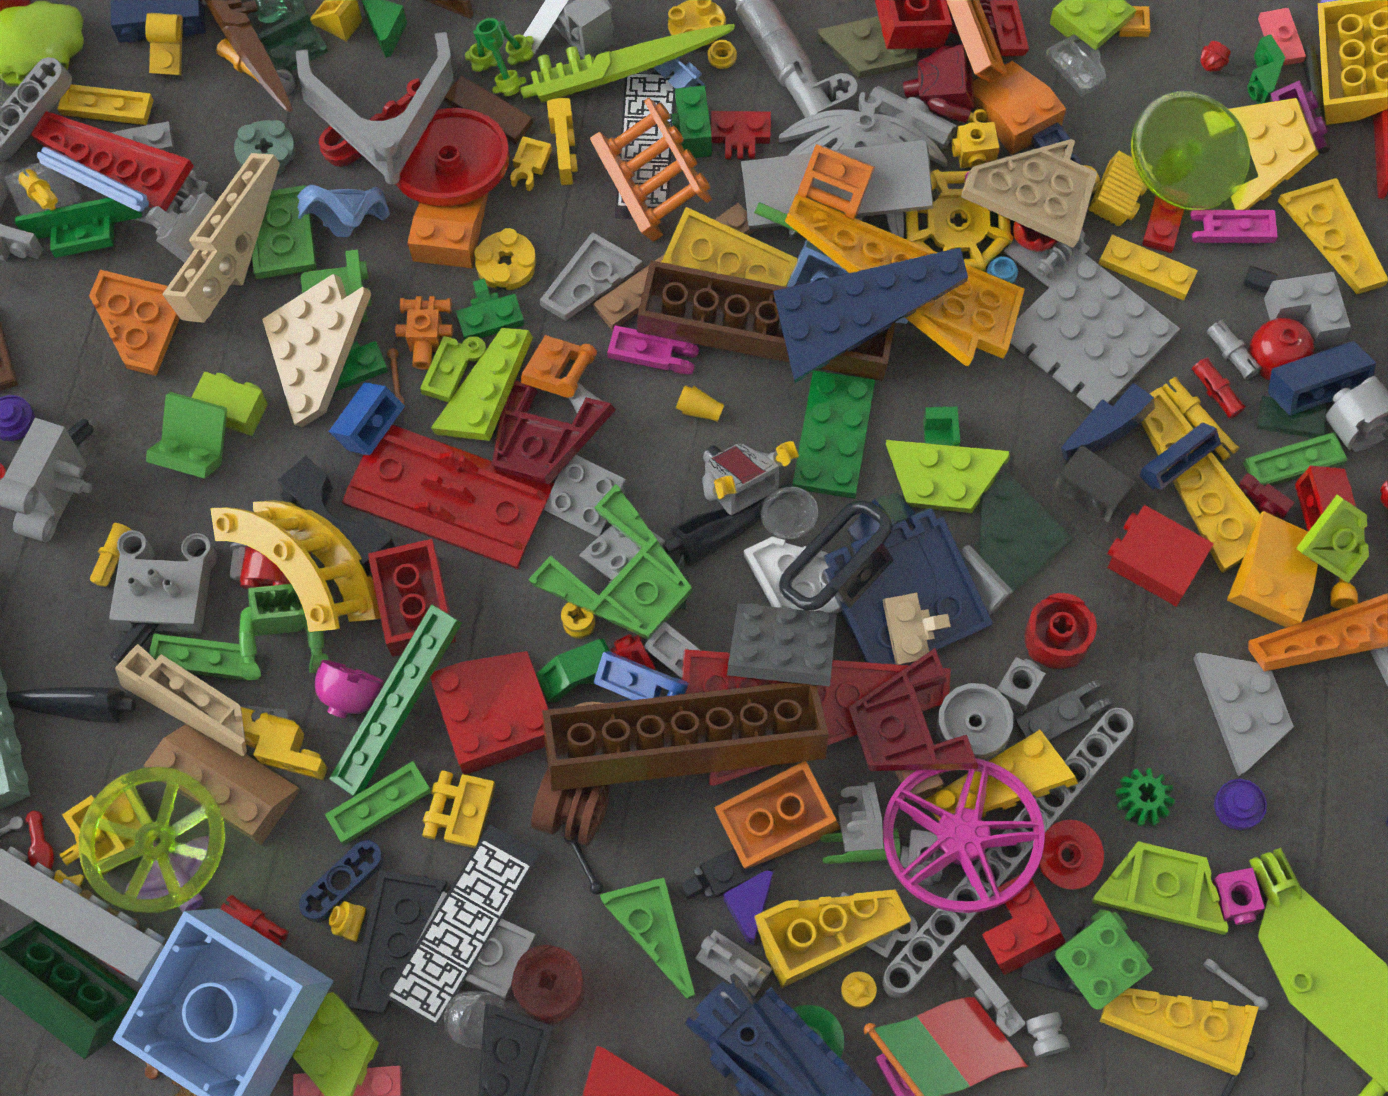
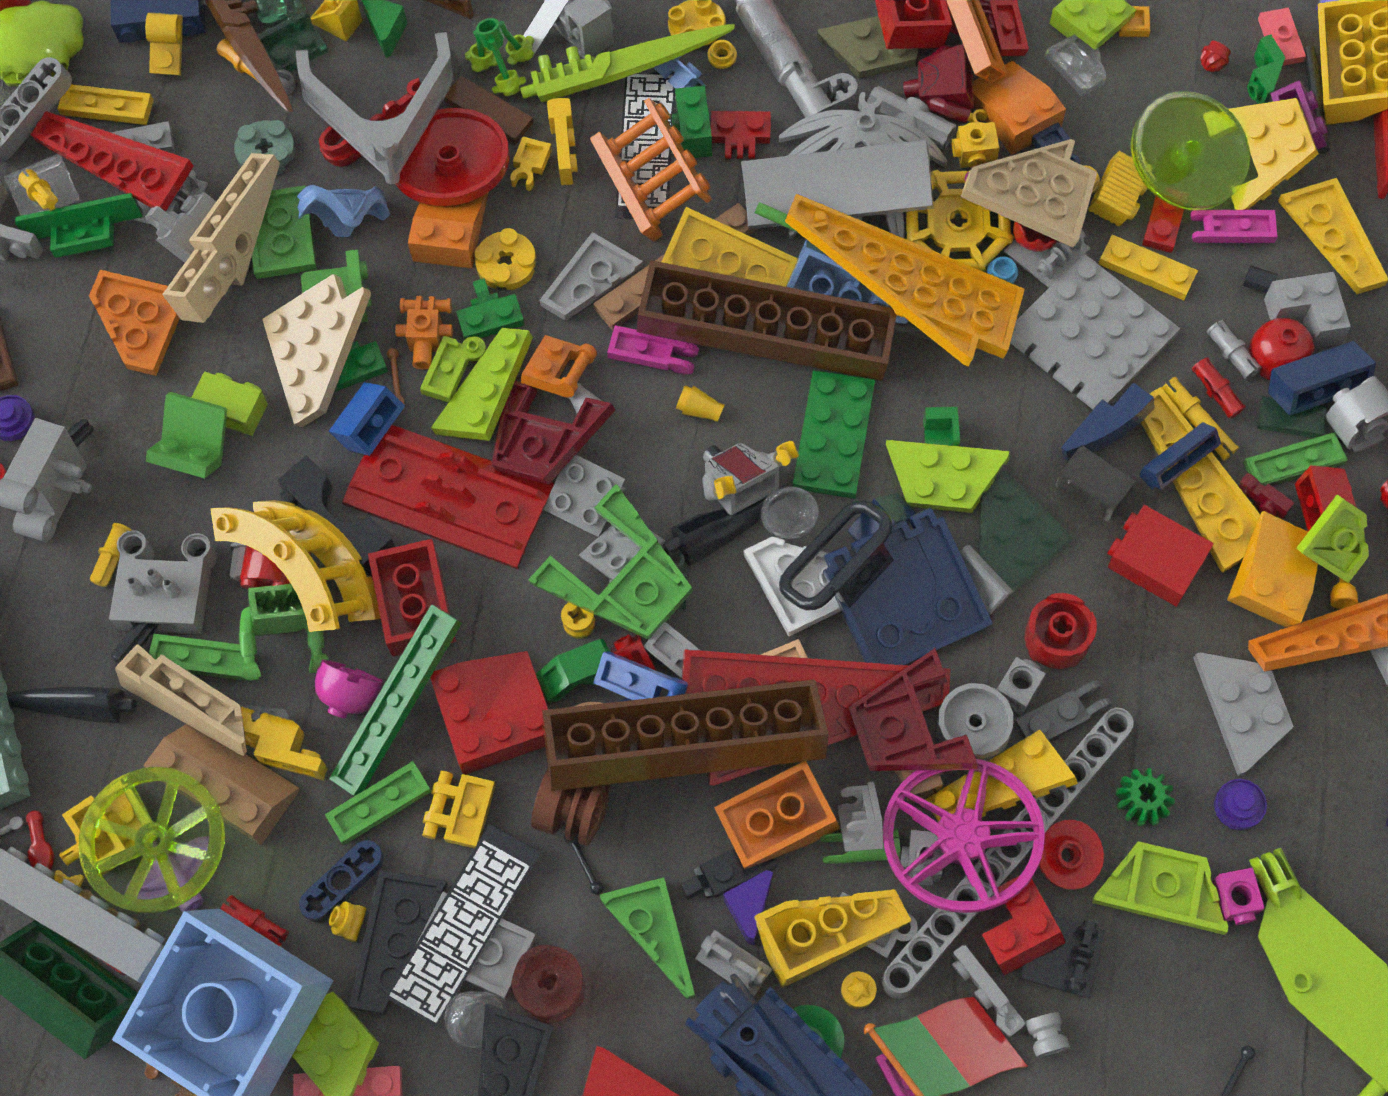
axle [37,147,149,212] -> none
dark grey plate [727,603,837,686] -> none
dark blue wing [773,248,968,383] -> none
orange plate [797,144,875,220] -> none
tan hinge [882,593,951,665] -> none
bright green bracket [1055,909,1153,1009] -> none
yellow wing [1099,988,1259,1076] -> none
light grey hinge [1203,959,1268,1010] -> none

